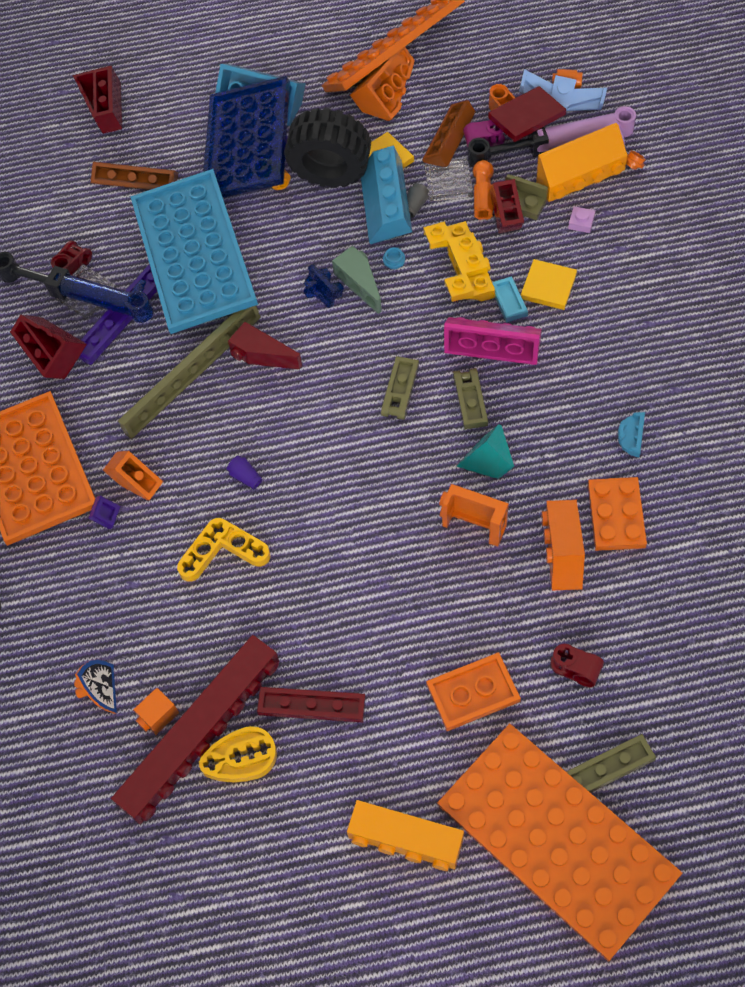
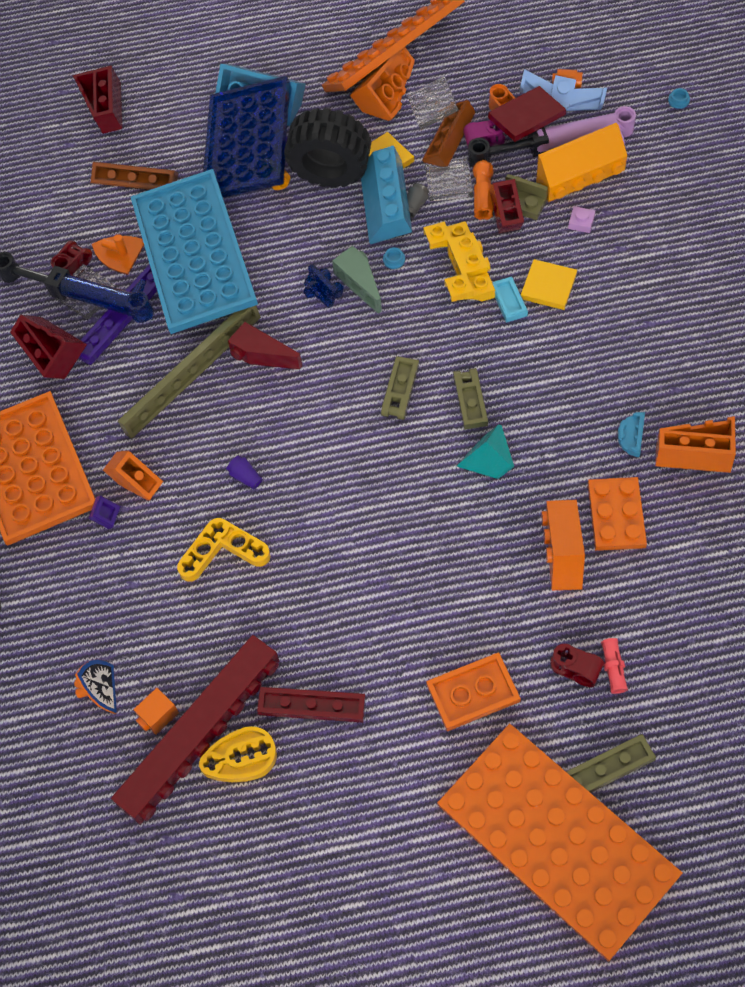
light orange brick [347,800,464,871] -> none
orange panel [439,484,509,547] -> none
dark pink slope [444,317,542,365] -> none
orange plate [626,150,646,170] -> none
none -> orange shield [92,234,144,275]
none -> clear tile [407,76,459,130]
none -> coral pin [601,638,628,694]
none -> orange wedge [655,416,736,473]
none -> dark azure plate [668,88,690,109]

